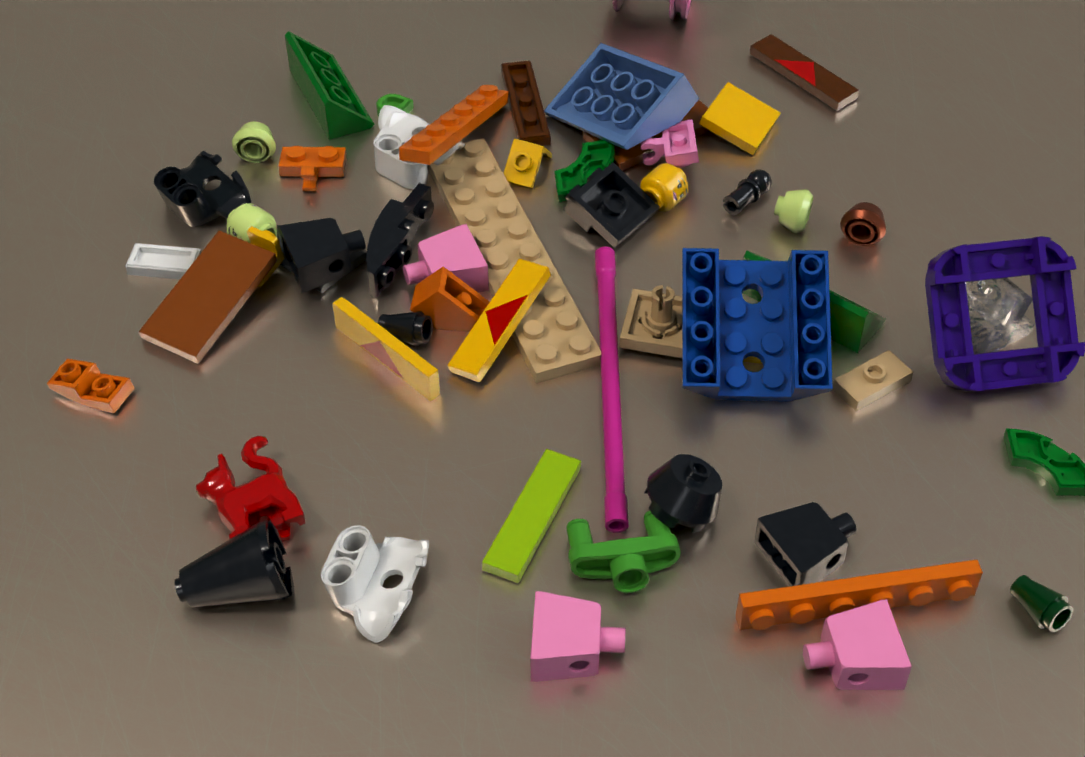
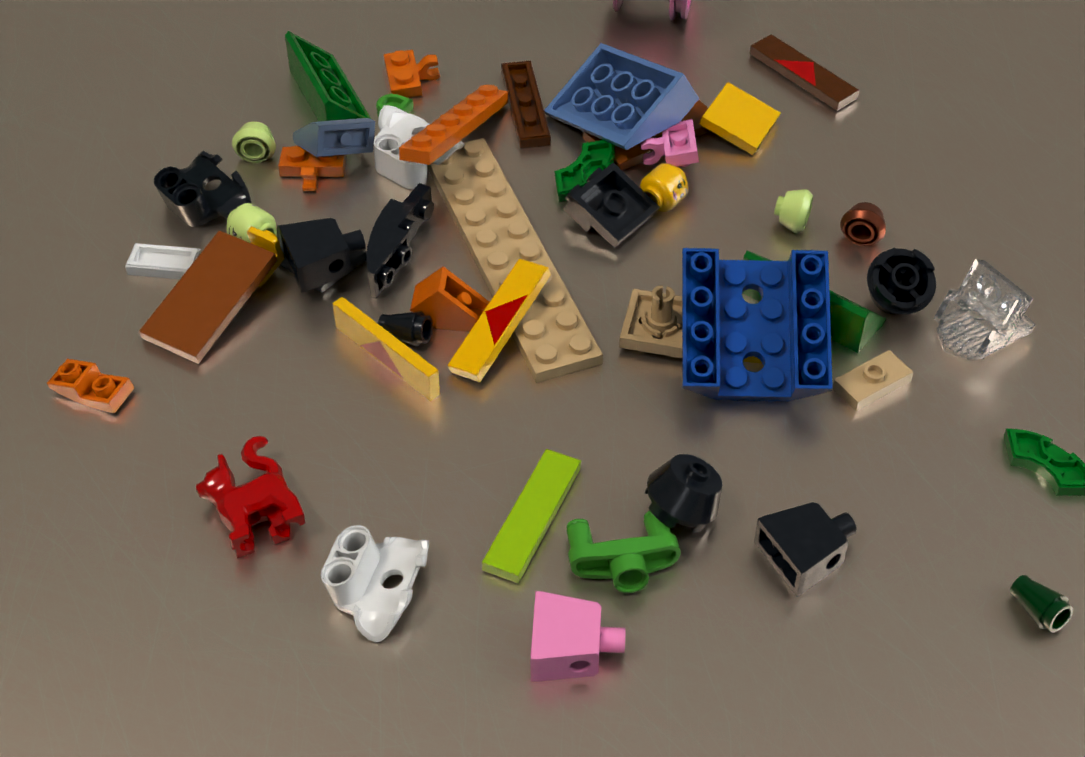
black cone [175,520,294,608] -> none
bright pink torso [403,224,489,292] -> none
yellow bracket [503,138,552,189] -> none
dark pink piece [595,246,629,533] -> none
black pin [723,169,772,215] -> none
orange plate [735,559,983,630] -> none
bright pink torso [803,599,912,690] -> none
dark purple plate [925,236,1085,391] -> none
none -> sand blue tile [293,118,375,157]
none -> orange plate [383,49,440,98]
none -> black cone [867,248,936,314]

